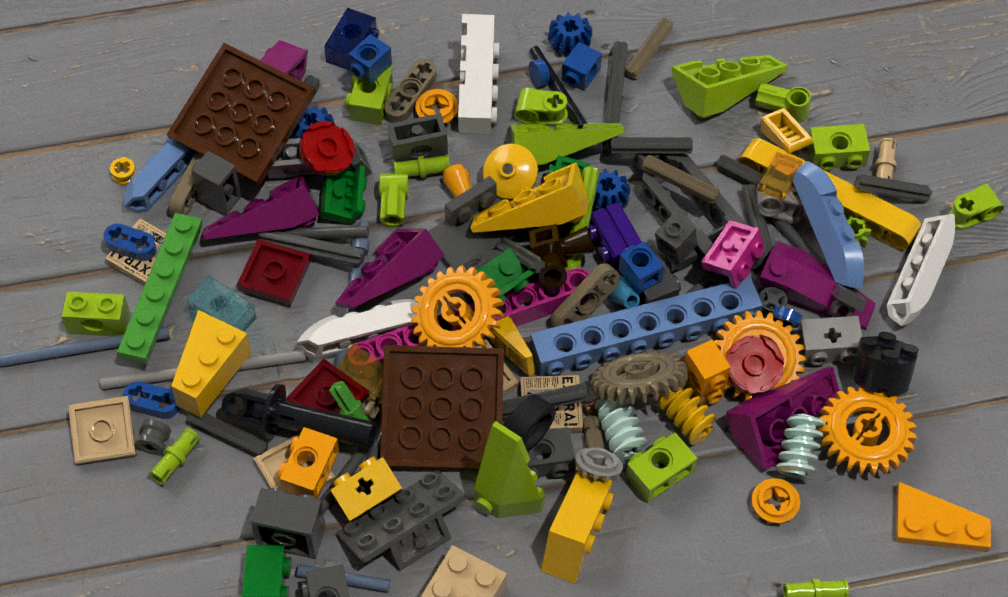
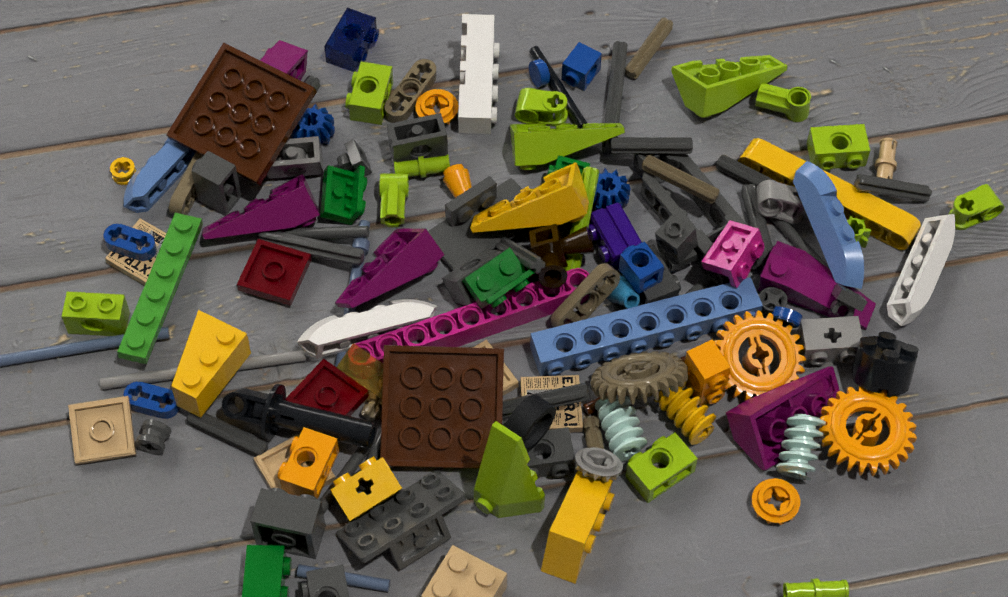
lime pin [149,428,201,485] -> none
clear light blue brick [187,275,257,332] -> none
red tile [299,121,355,176] -> none
bright green axle [329,381,370,421] -> none
blue brick [349,34,392,84] -> none
light orange gear [411,265,504,348] -> none
yellow dish [483,144,538,199] -> none
yellow slope [489,316,535,376] -> none
blue gear [548,12,593,56] -> none
red tile [725,336,784,395] -> none
clear yellow tile [758,152,803,200] -> none
yellow slope [760,108,813,153] -> none
light orange wing [896,482,991,552] -> none

